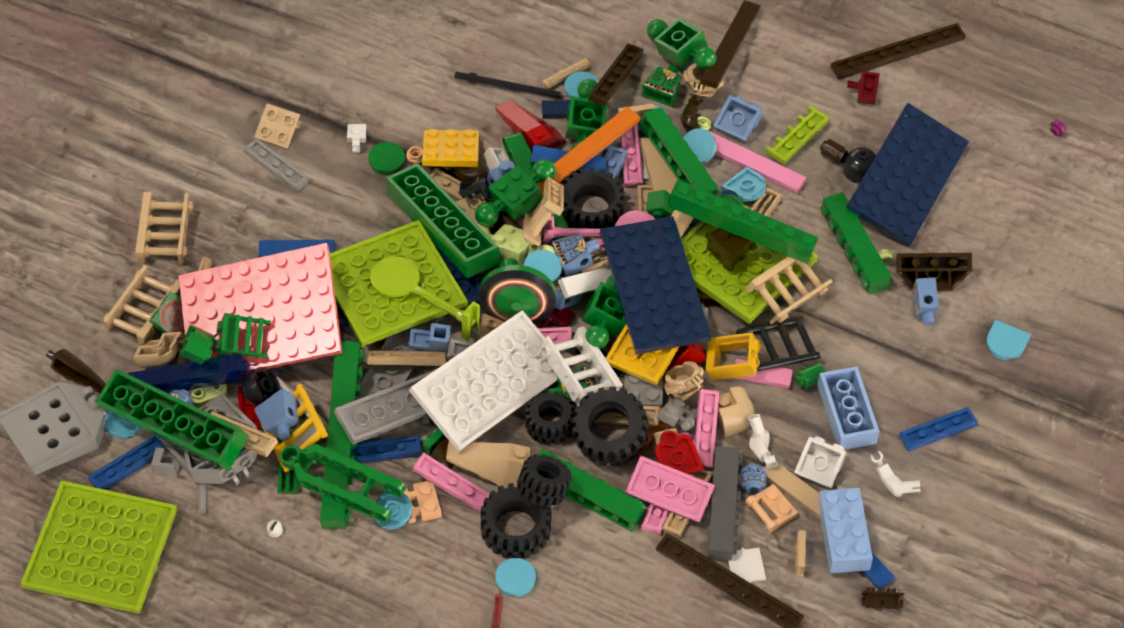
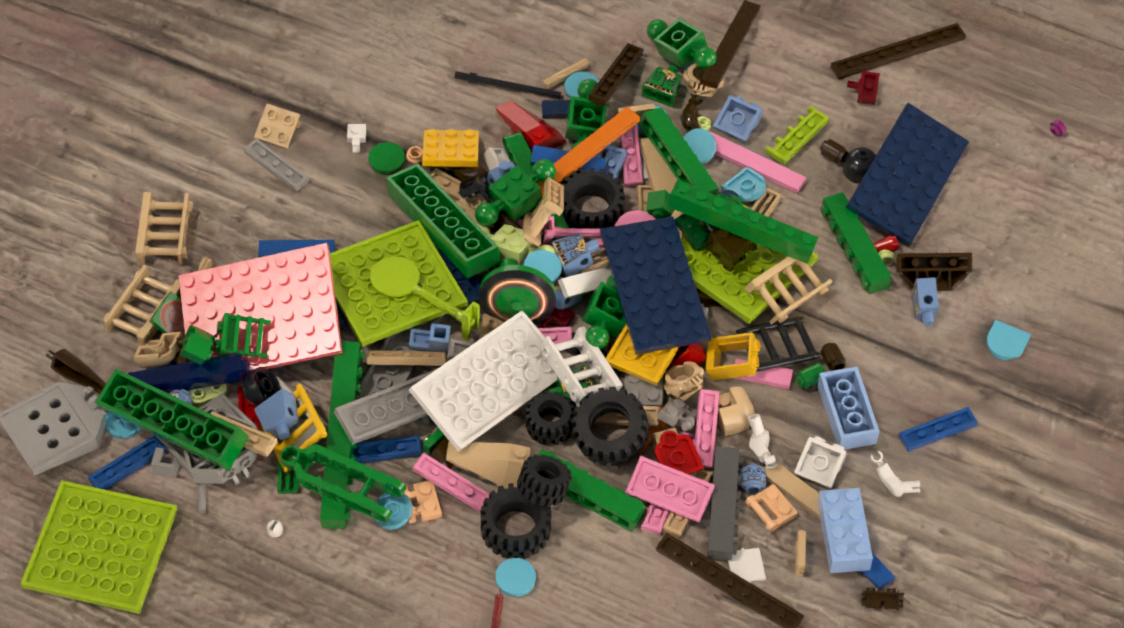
none -> dark green plate [675,214,718,251]
none -> dark brown brick [820,343,846,371]
none -> red cone [873,235,899,253]

